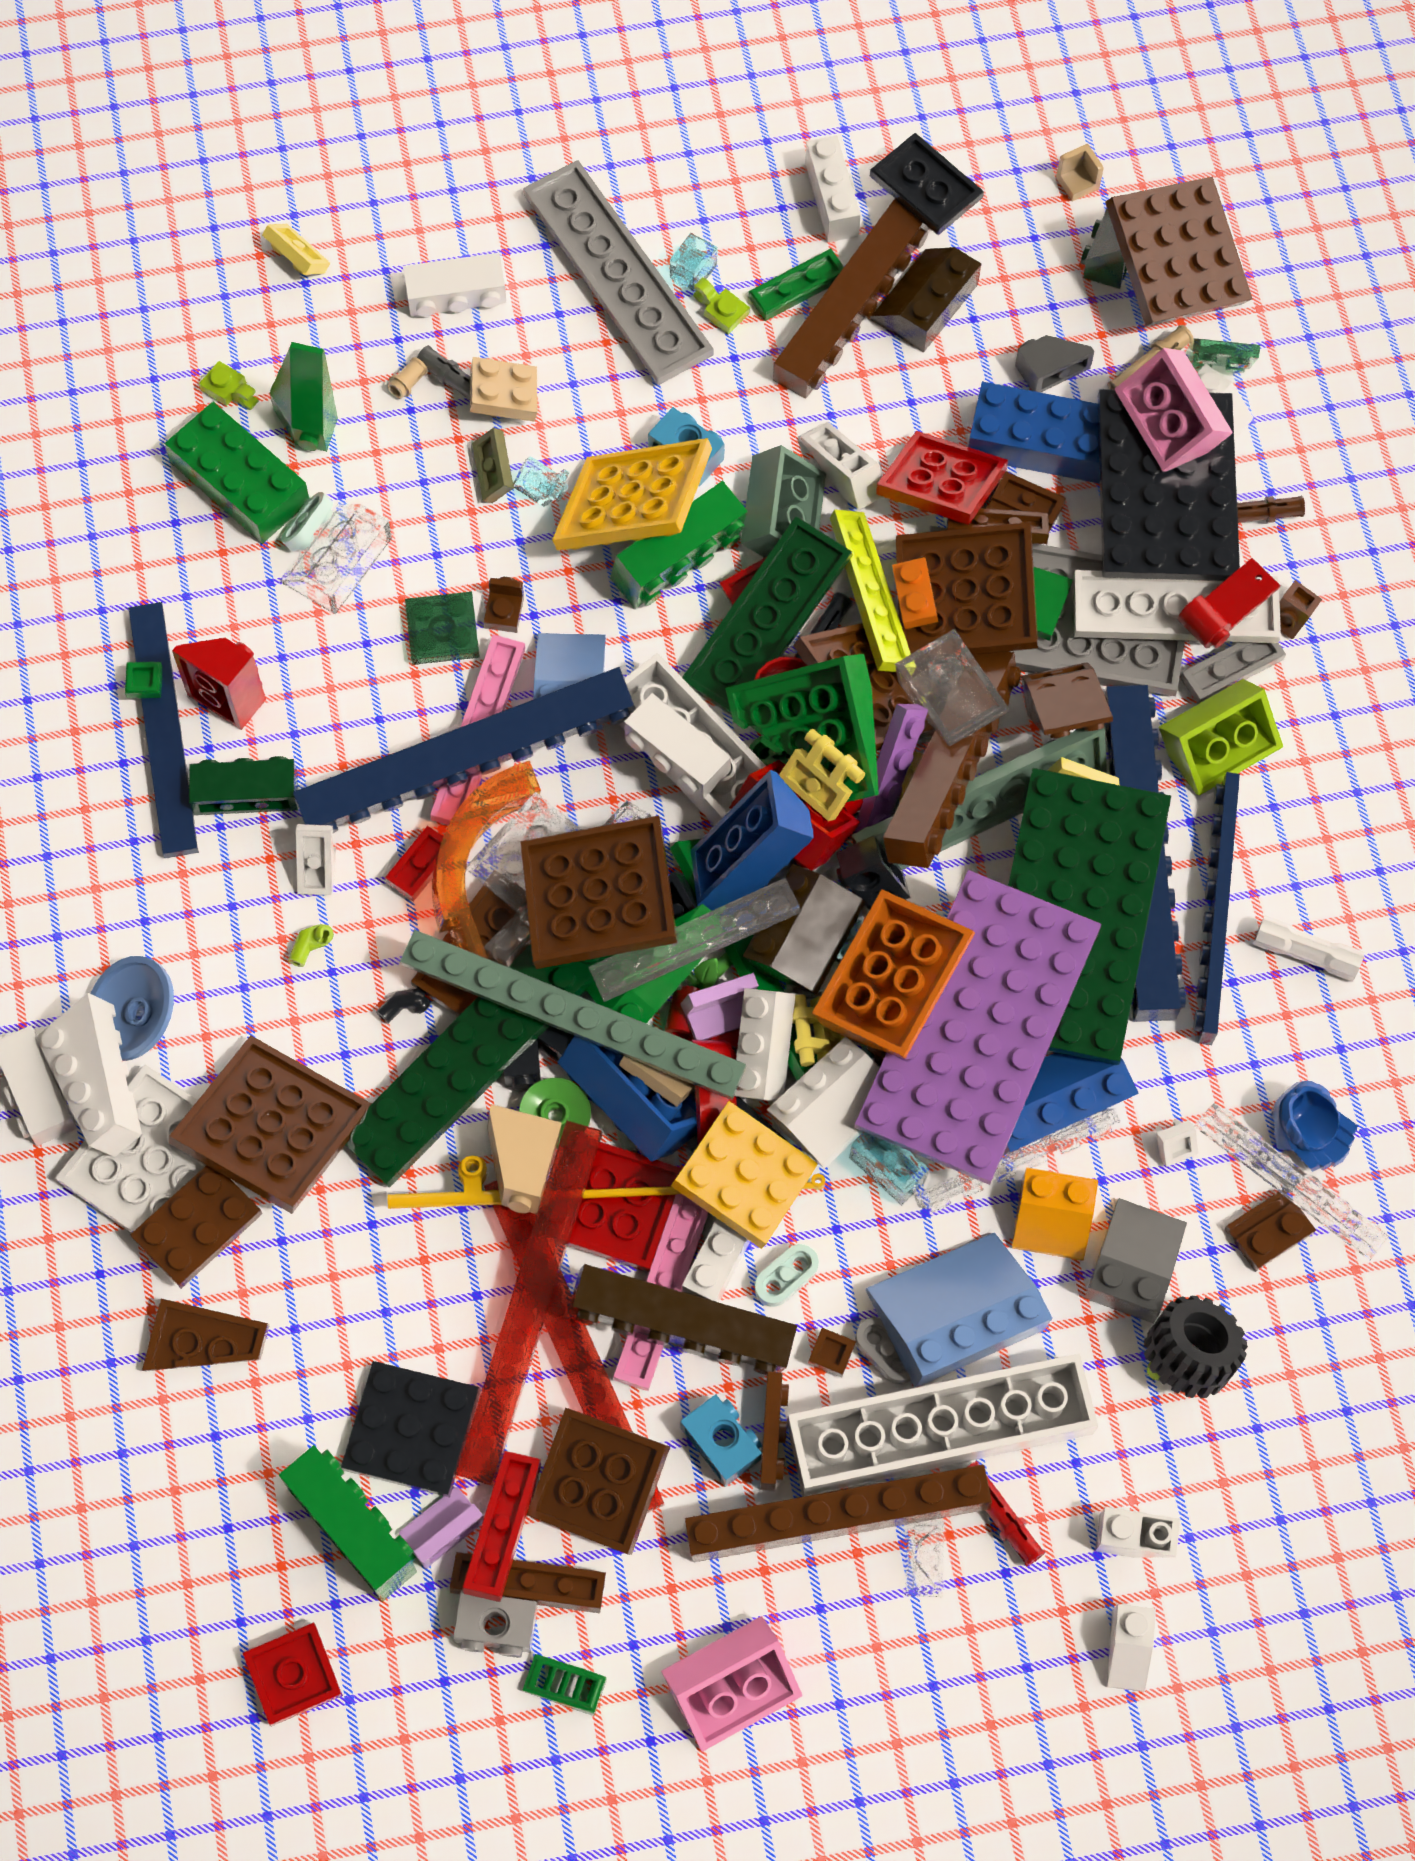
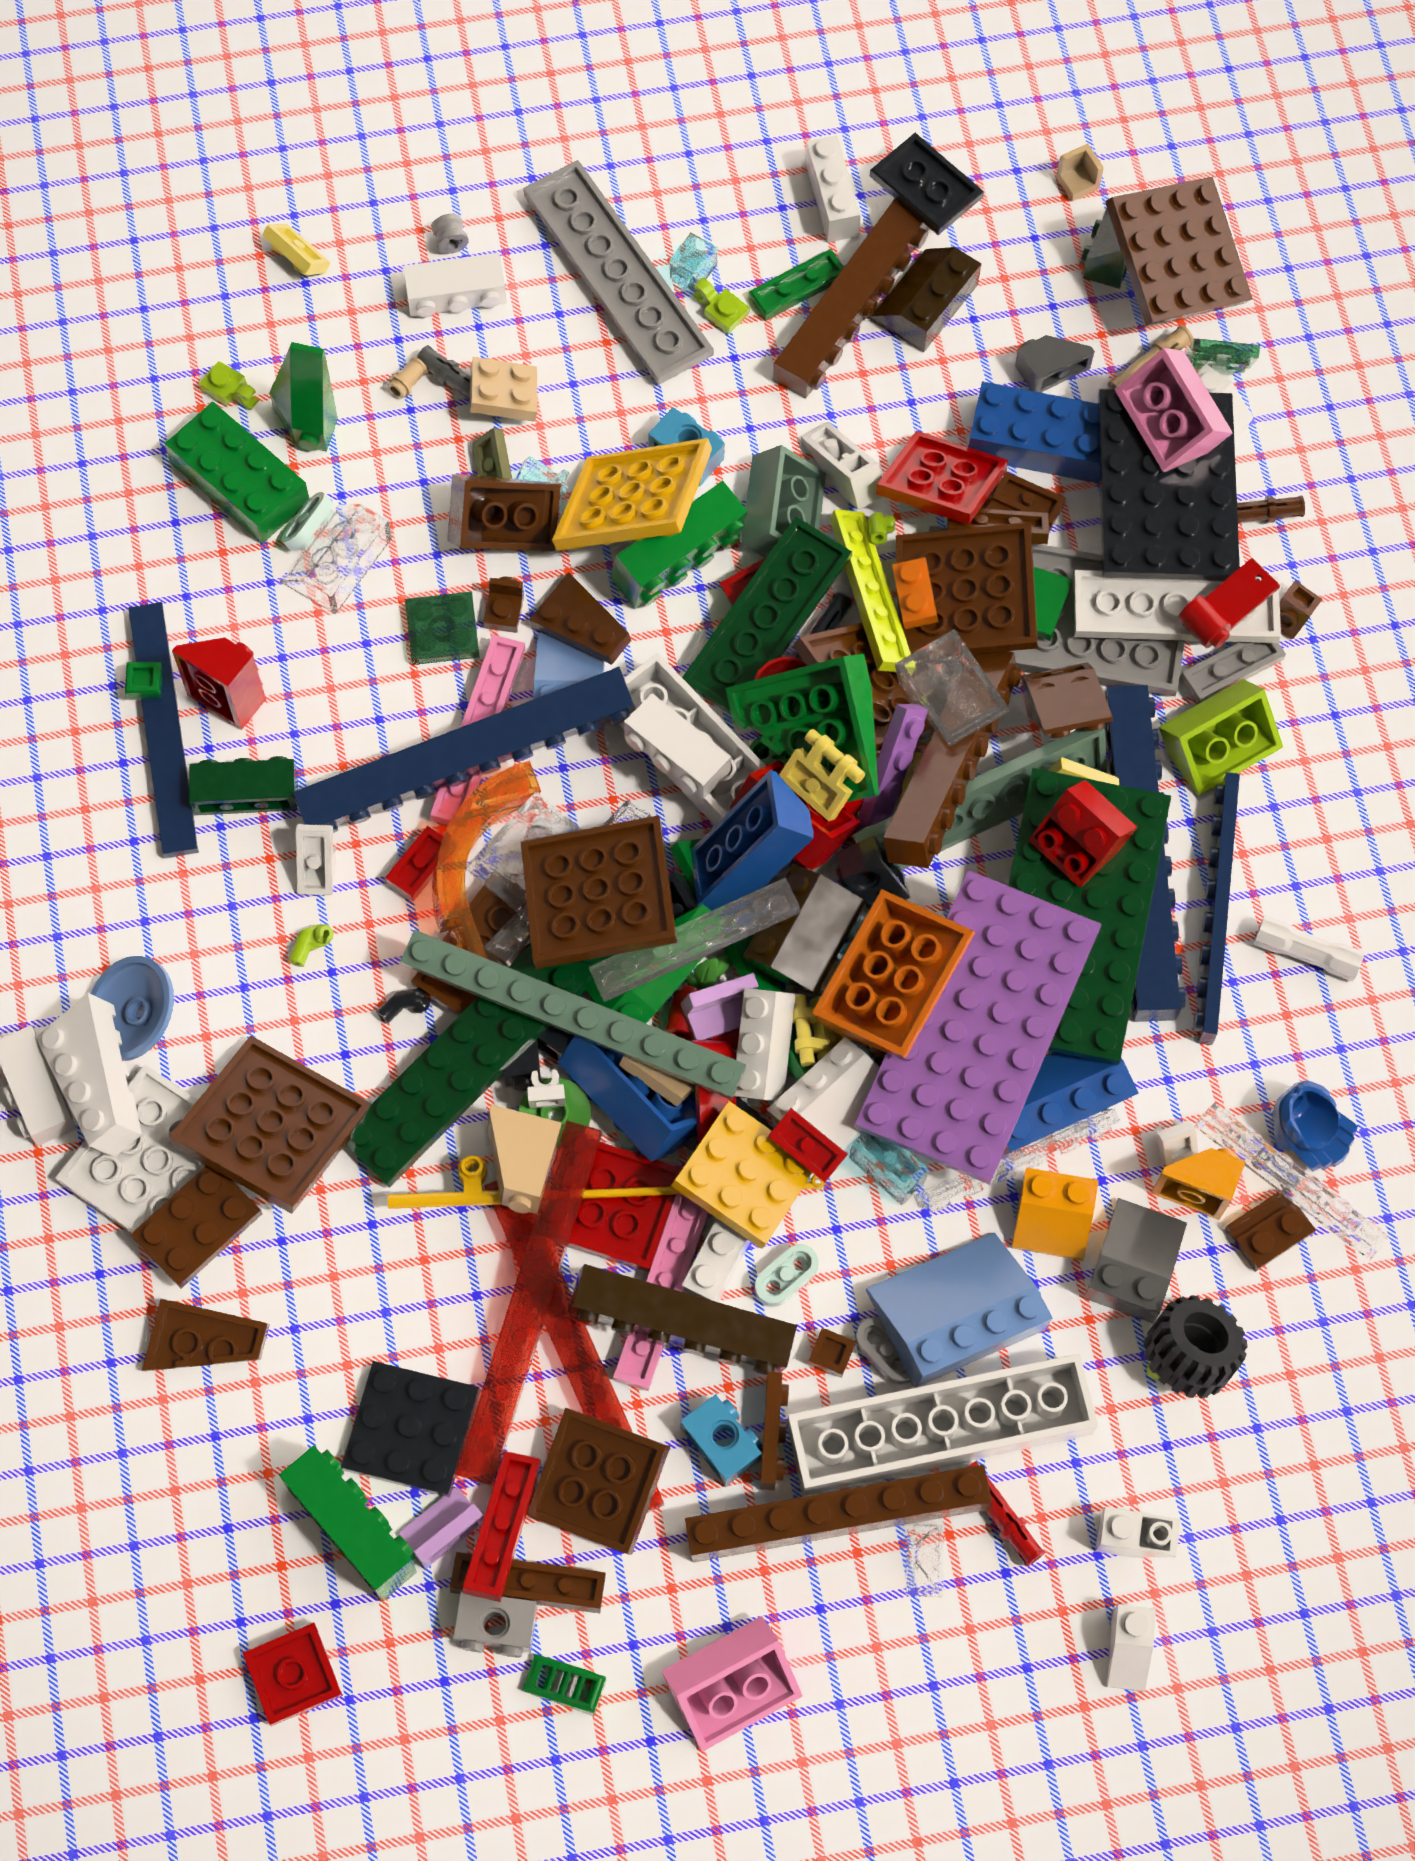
none -> light grey wheel [431,213,469,254]
none -> reddish brown slope [447,474,561,551]
none -> white tile [527,1069,566,1109]
none -> reddish brown wing [529,572,632,665]
none -> red plate [768,1108,848,1183]
none -> lime arm [868,512,895,545]
none -> red slope [1028,780,1137,888]
none -> light orange slope [1151,1148,1246,1220]

